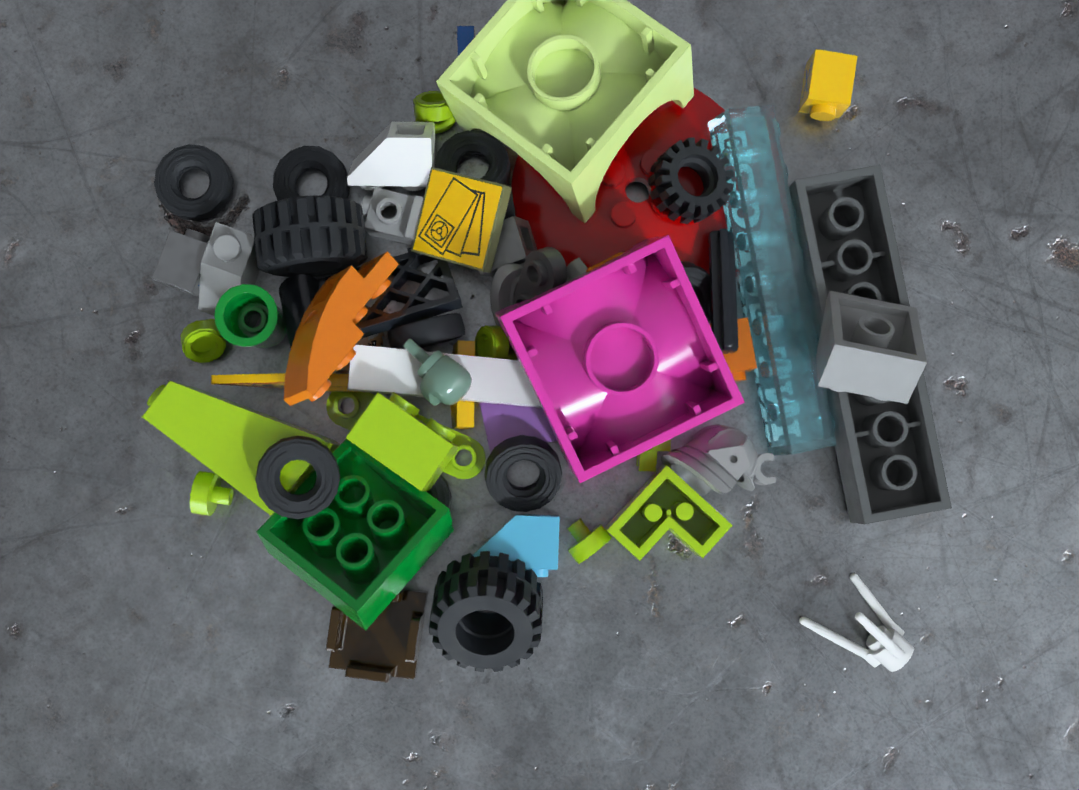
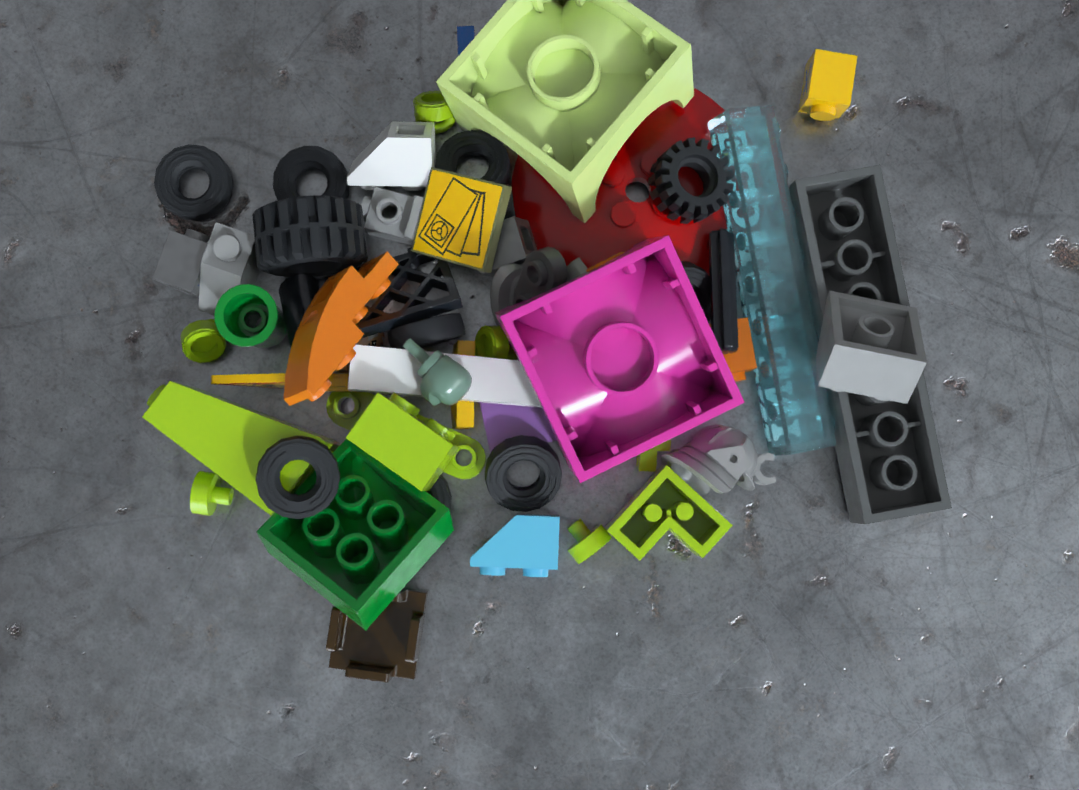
black tyre [429,551,543,672] -> none
white plant [799,573,914,672] -> none

